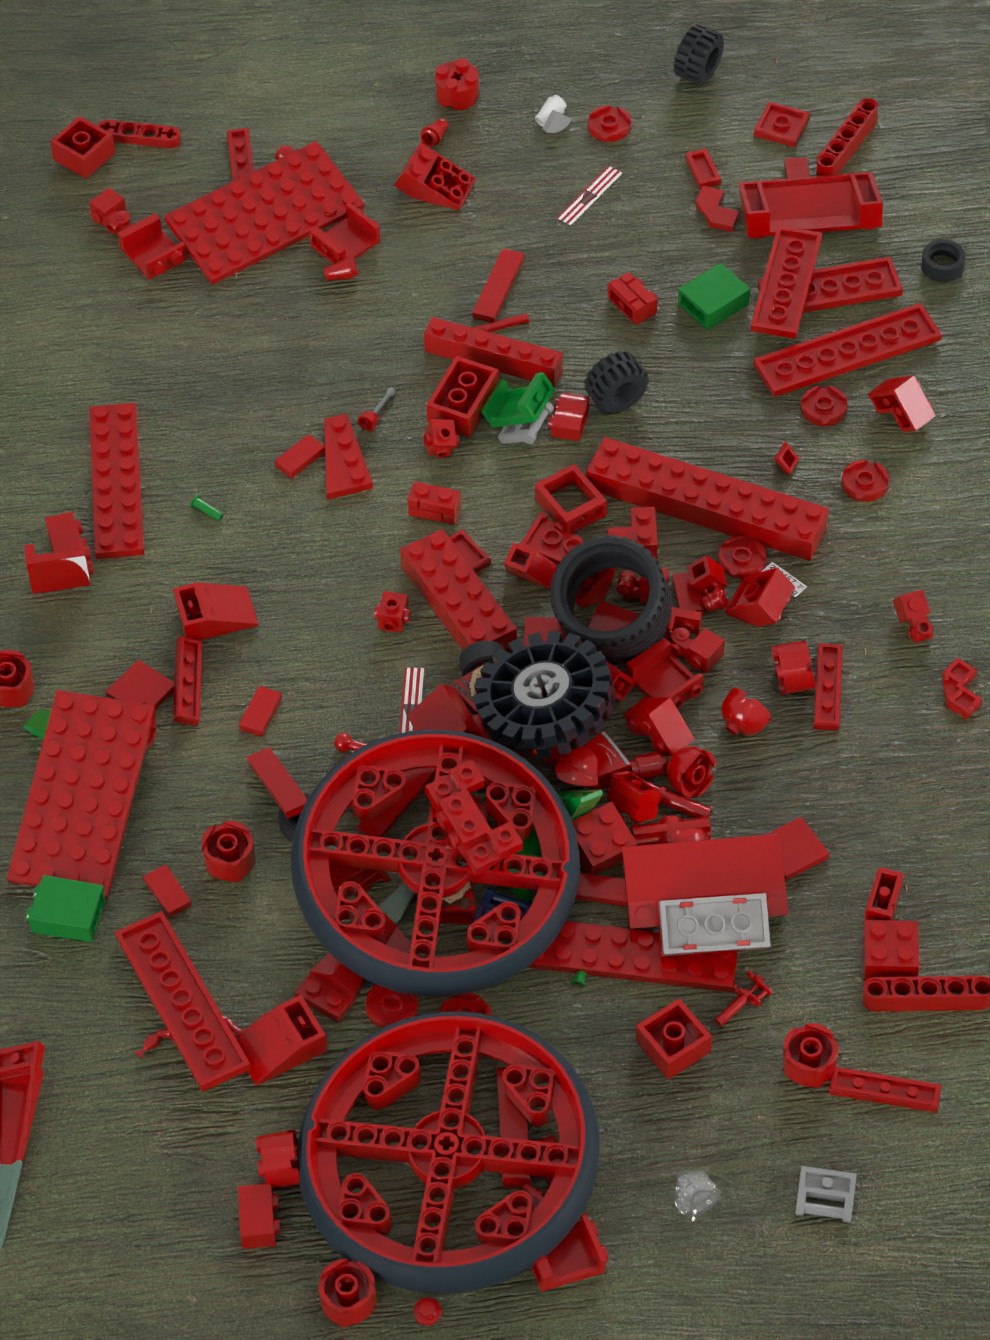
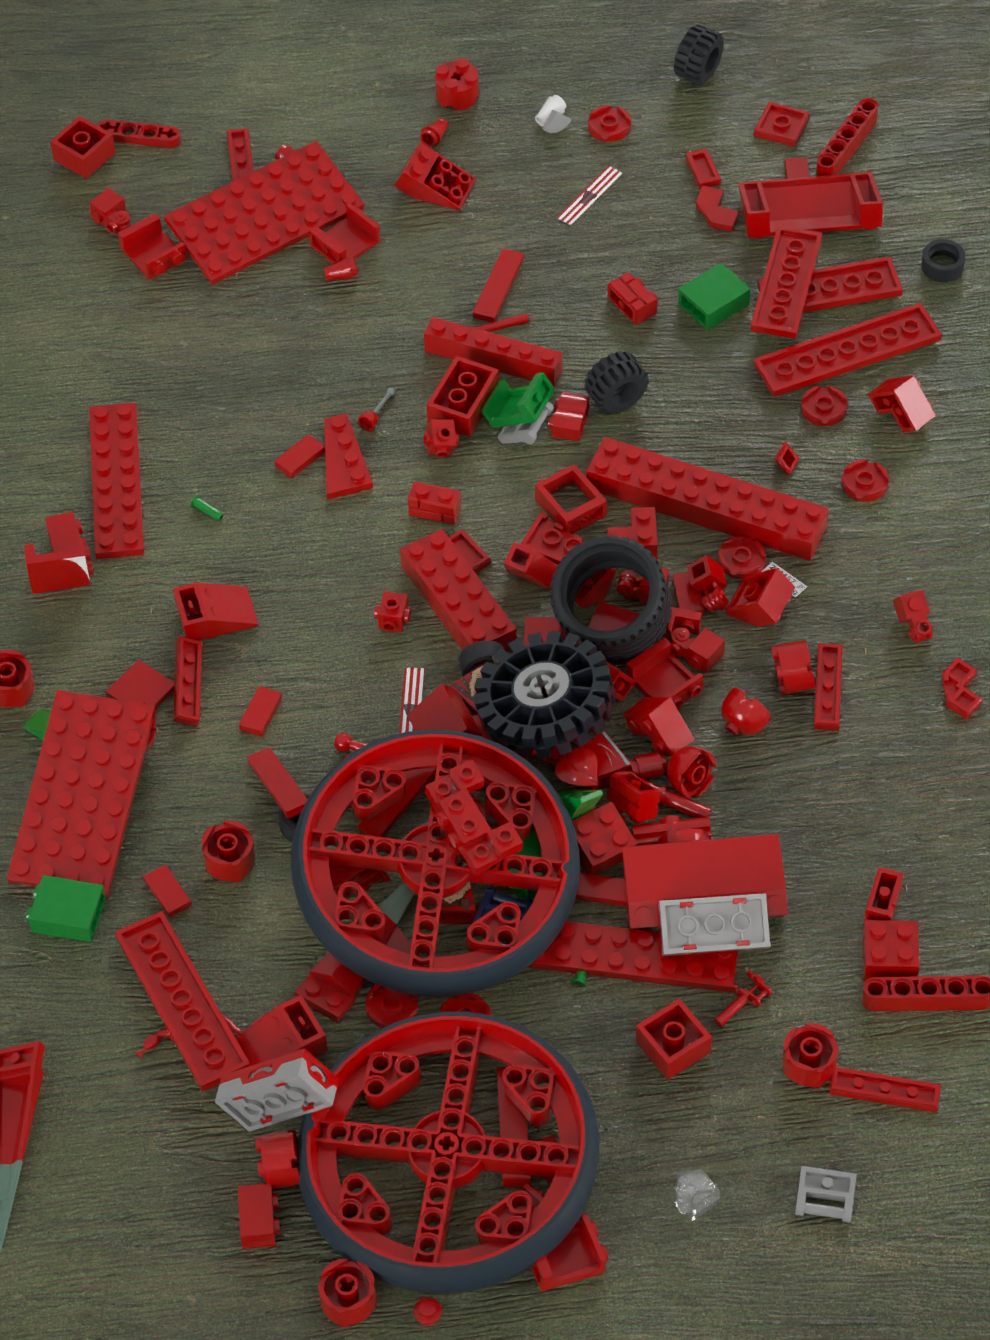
red tile [766,817,830,881] -> none
none -> light grey piece [215,1049,339,1132]

